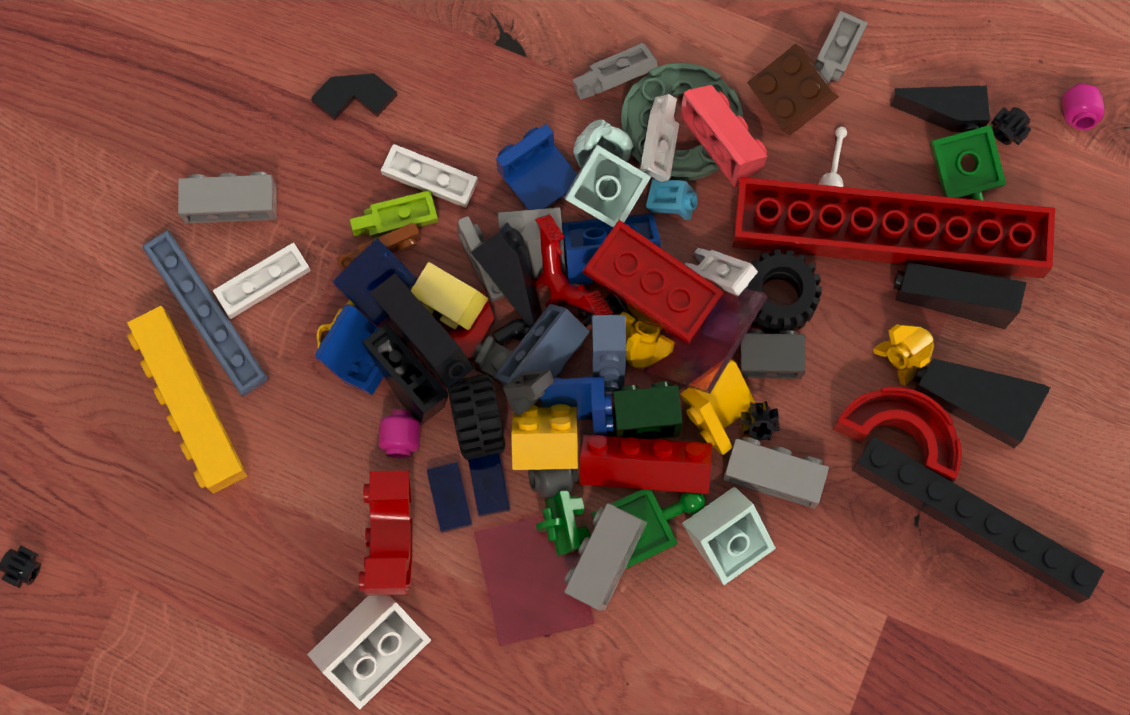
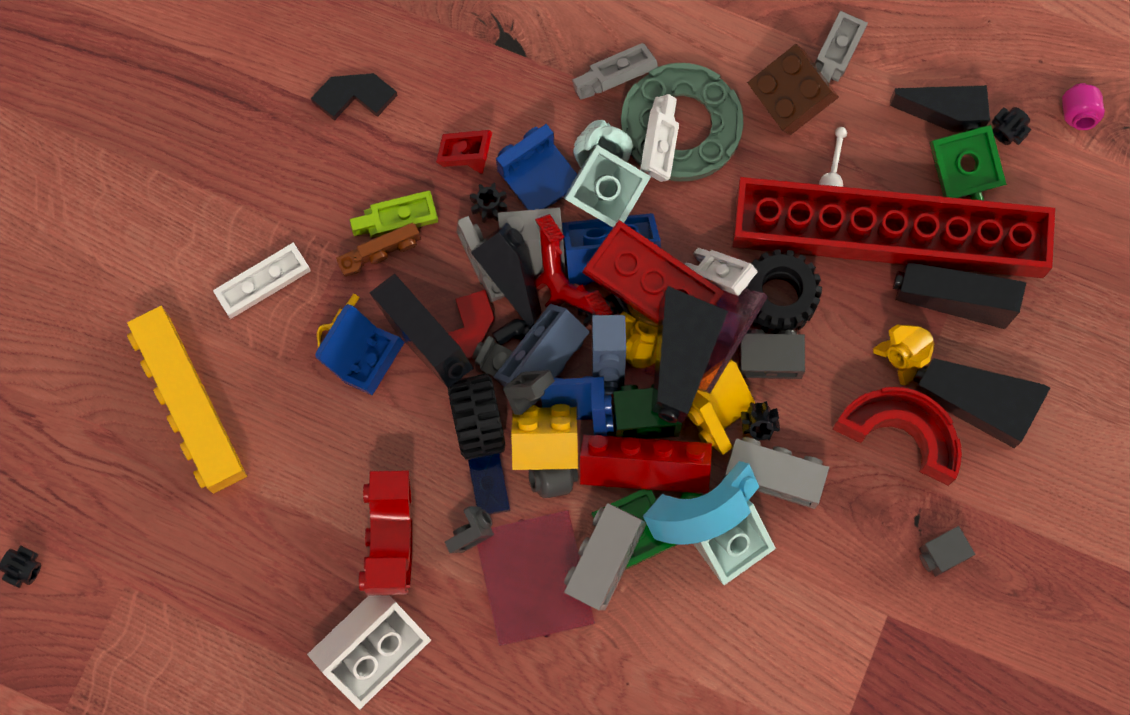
sand blue tile [142,230,269,397] -> none
light grey brick [178,172,277,224] -> none
clear blue tile [332,237,418,326] -> none
black slope [362,323,448,425] -> none
dark pink head [378,410,421,458] -> none
white plate [381,144,478,208] -> none
light yellow brick [411,262,488,331] -> none
clear blue tile [427,462,473,533] -> none
green hips [536,491,591,556] -> none
medium azure bracket [646,179,698,220] -> none
coral slope [680,85,767,187] -> none
black brick [852,436,1105,603] -> none
none -> red slope [436,130,493,174]
none -> dark grey bracket [445,506,494,554]
none -> black gear [470,183,508,223]
none -> medium azure arch [643,461,759,545]
none -> black slope [652,286,728,424]
none -> dark grey brick [919,526,976,577]

